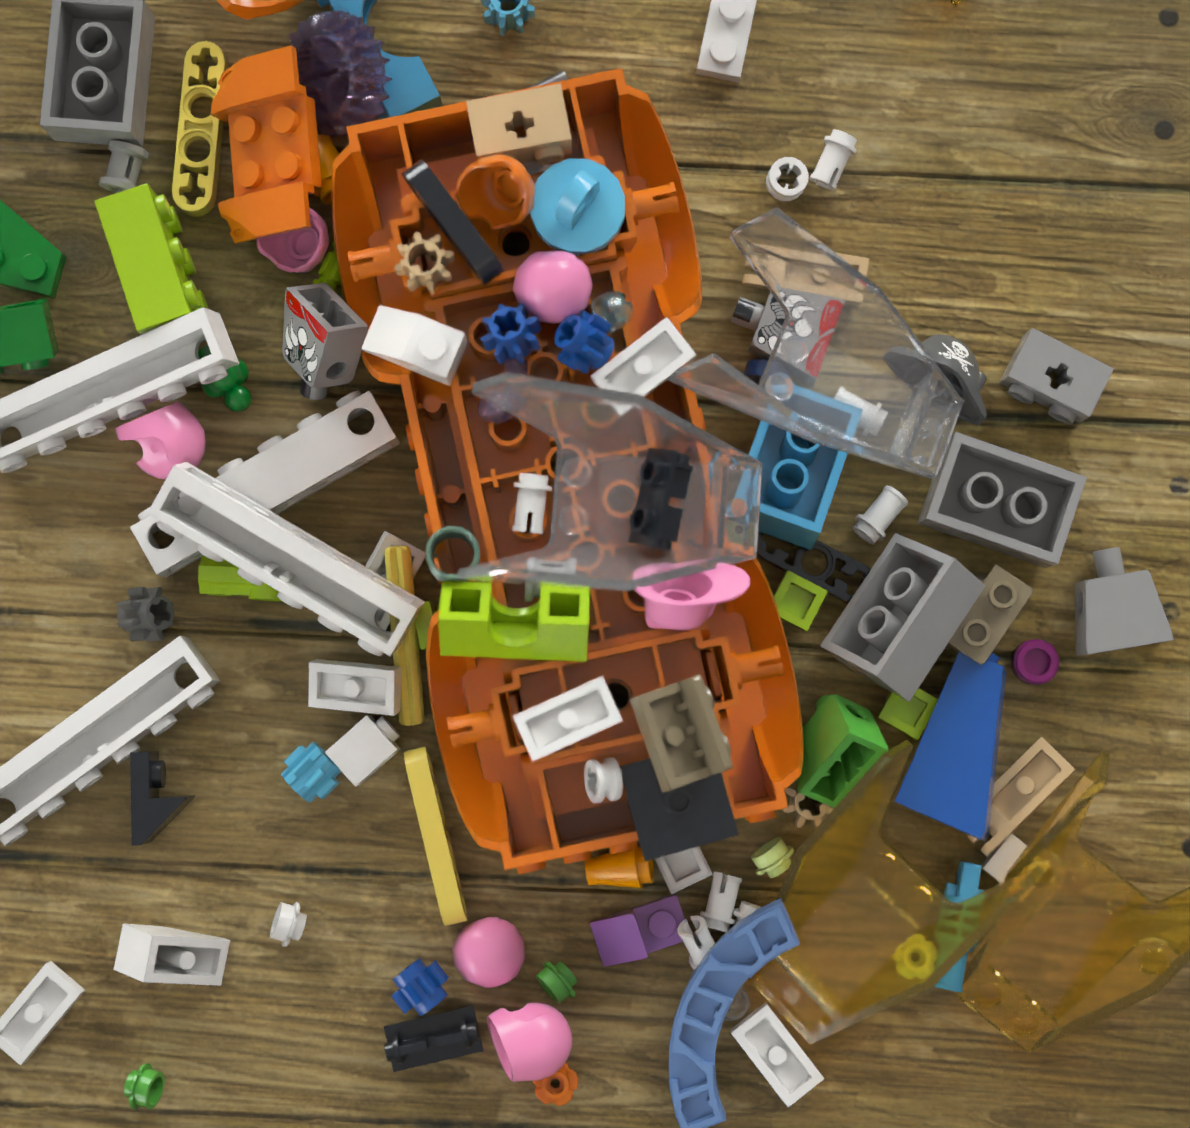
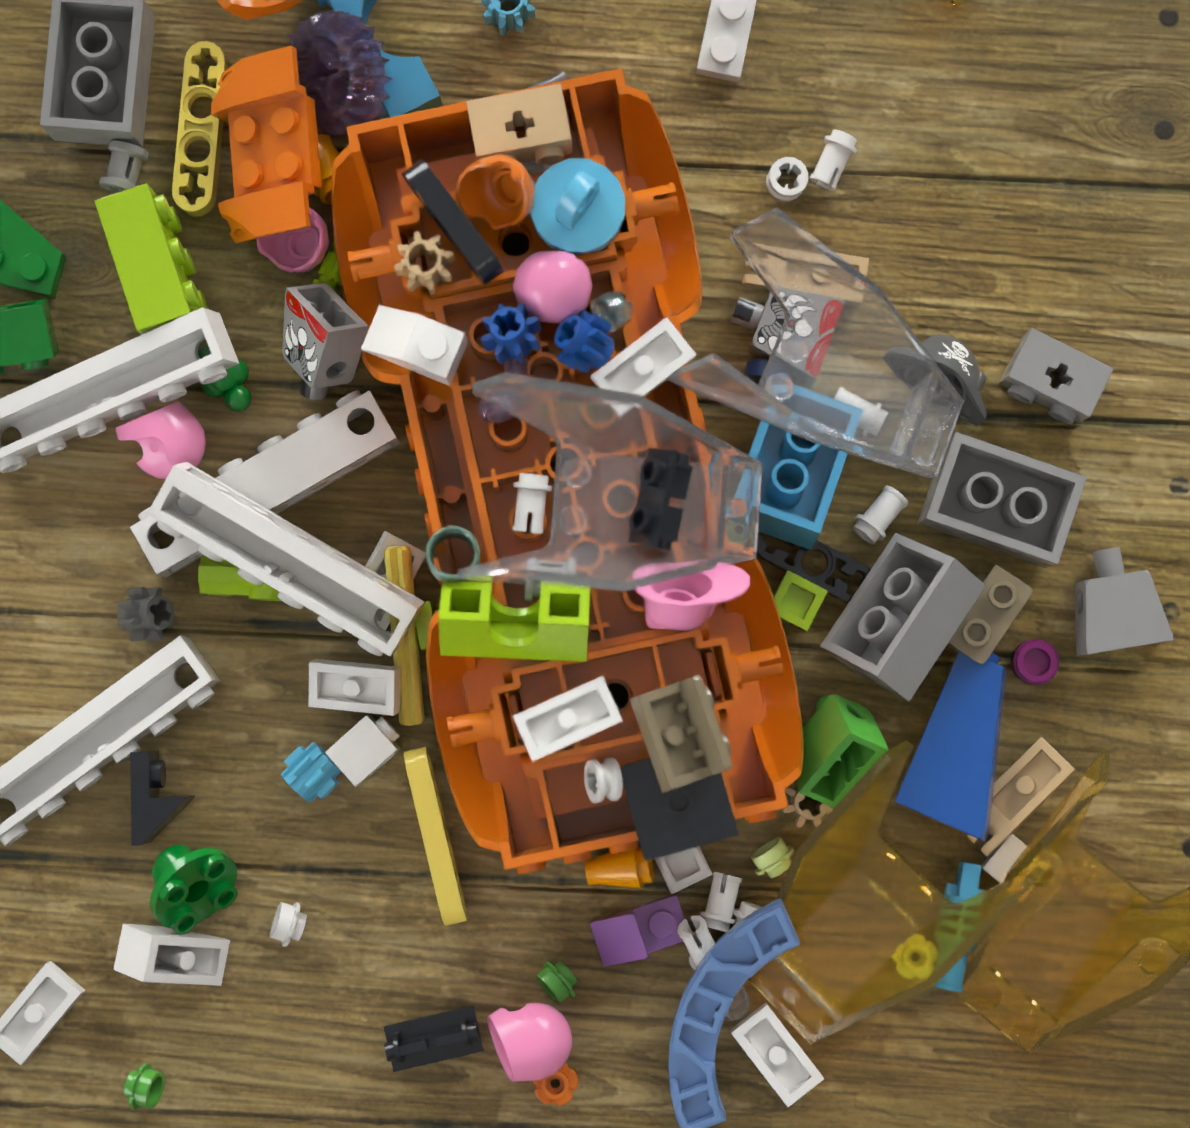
blue gear [391,958,449,1017] -> none
bright pink hair [452,917,526,988] -> none
lime plate [876,688,938,740] -> none
none -> green plate [150,844,238,935]

